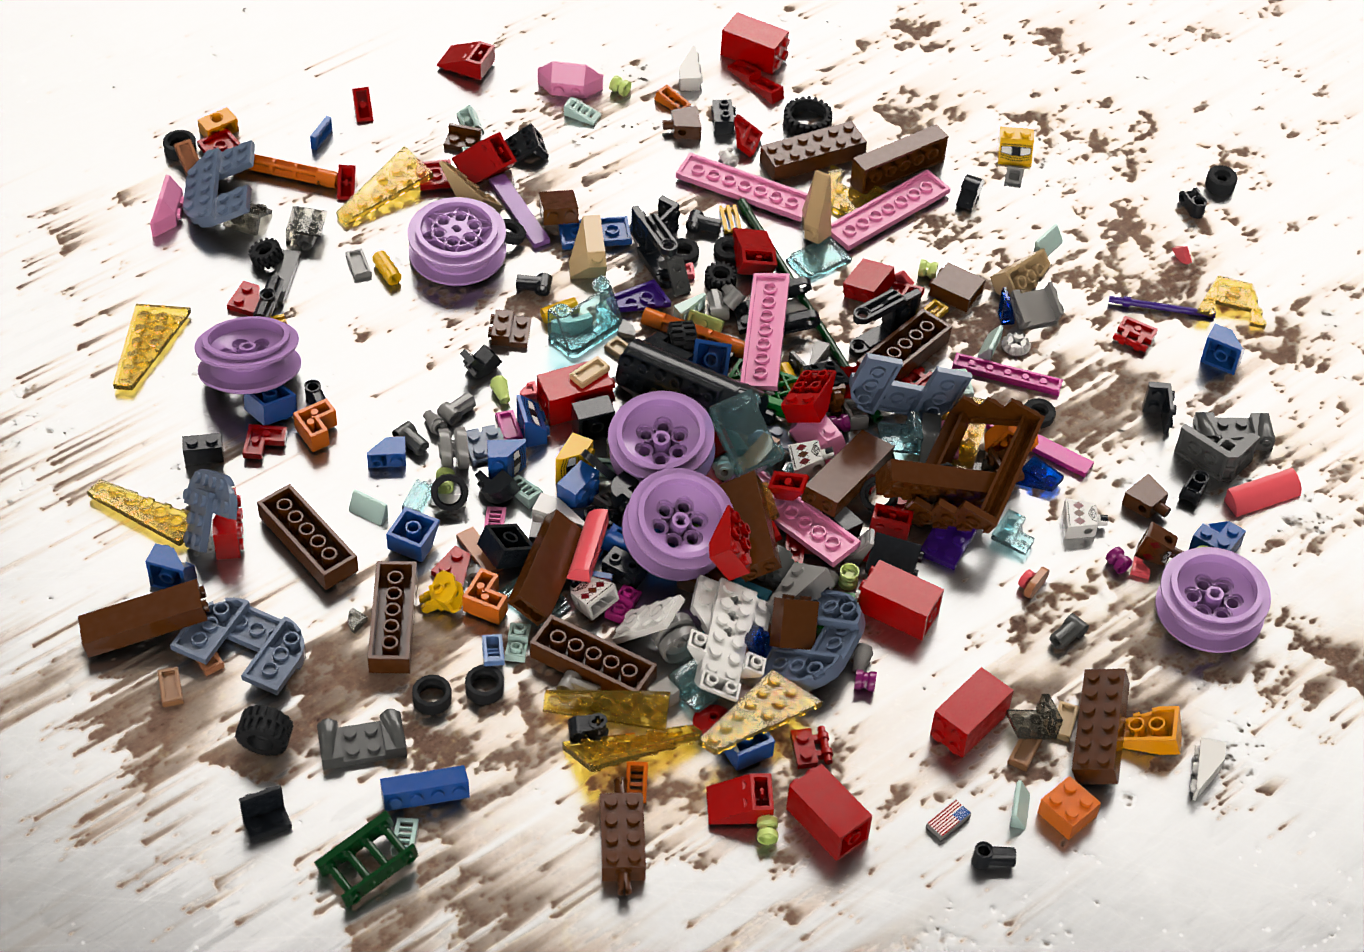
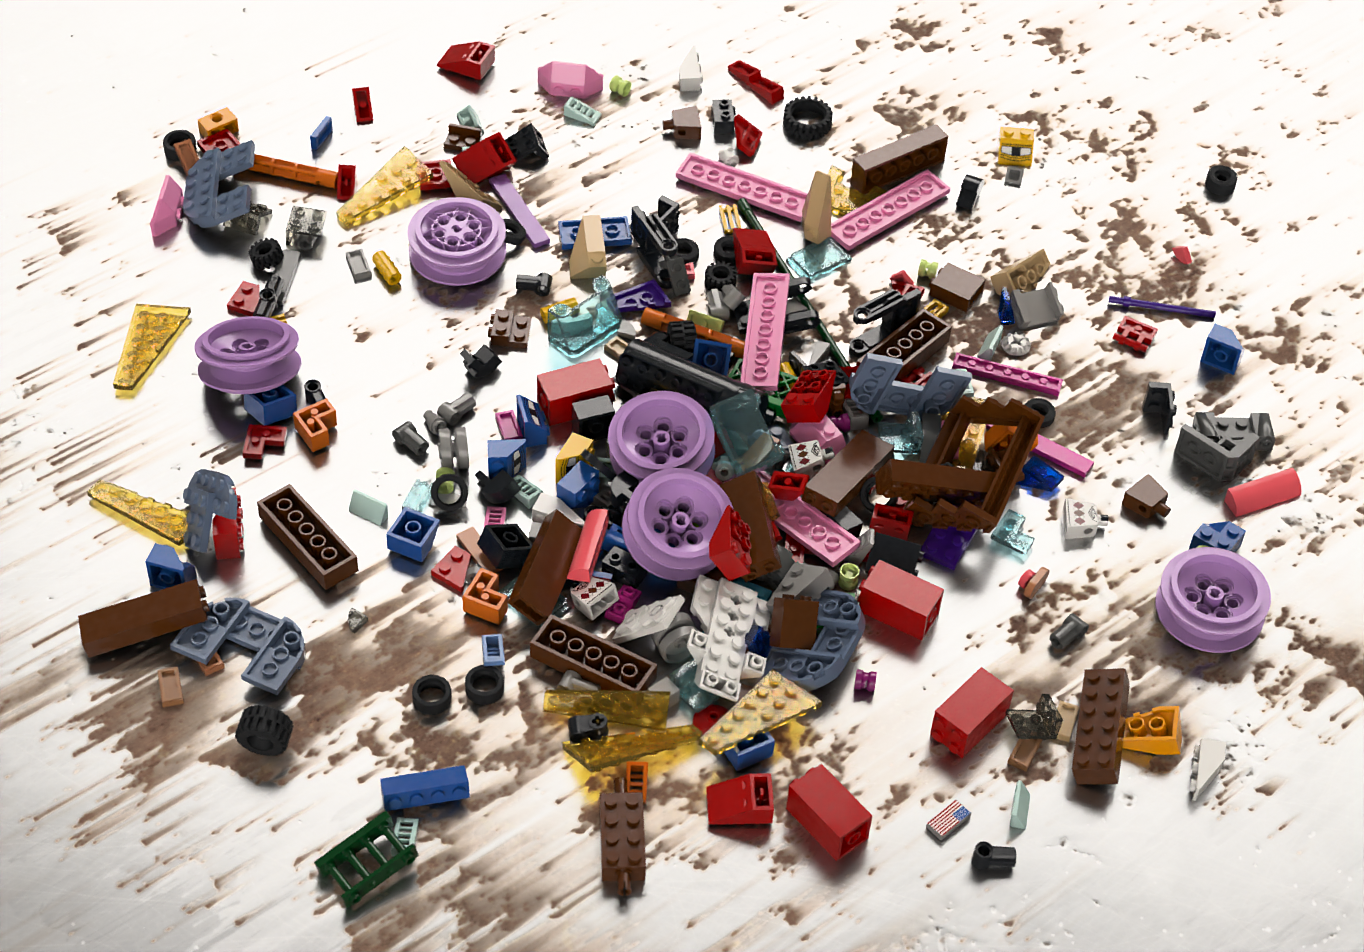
black brick [182,433,224,466] -> none
black bracket [239,785,292,842] -> none
dark grey piece [317,708,407,770] -> none
slope [367,436,406,468] -> none
reddish brown brick [368,561,418,674] -> none
yellow hinge [419,570,464,614] -> none
plate [466,424,504,466] -> none
yellowish green cone [490,375,511,404] -> none
light aqua slope [505,622,531,663] -> none
coral tile [520,381,537,400] -> none
reddish brown brick [539,189,579,226] -> none
tan tile [570,356,610,389] -> none
orange slope [654,84,692,110] -> none
light aqua slope [673,293,706,320] -> none
black piece [685,209,722,234] -> none
red brick [720,12,790,75] -> none
yellowish green wheel [757,815,779,845] -> none
reddish brown brick [759,121,867,182] -> none
red plate [790,726,833,769] -> none
brick [843,258,896,303] -> none
light grey cone [853,643,873,674] -> none
light aqua slope [1033,224,1063,256] -> none
orange brick [1037,776,1101,840] -> none
magenta wheel [1105,546,1133,574] -> none
coral tile [1130,556,1150,580] -> none
reddish brown torso [1134,521,1184,566] -> none
black piece [1178,187,1207,219] -> none
black piece [1178,470,1209,506] -> none
clear yellow wing [1196,275,1267,329] -> none

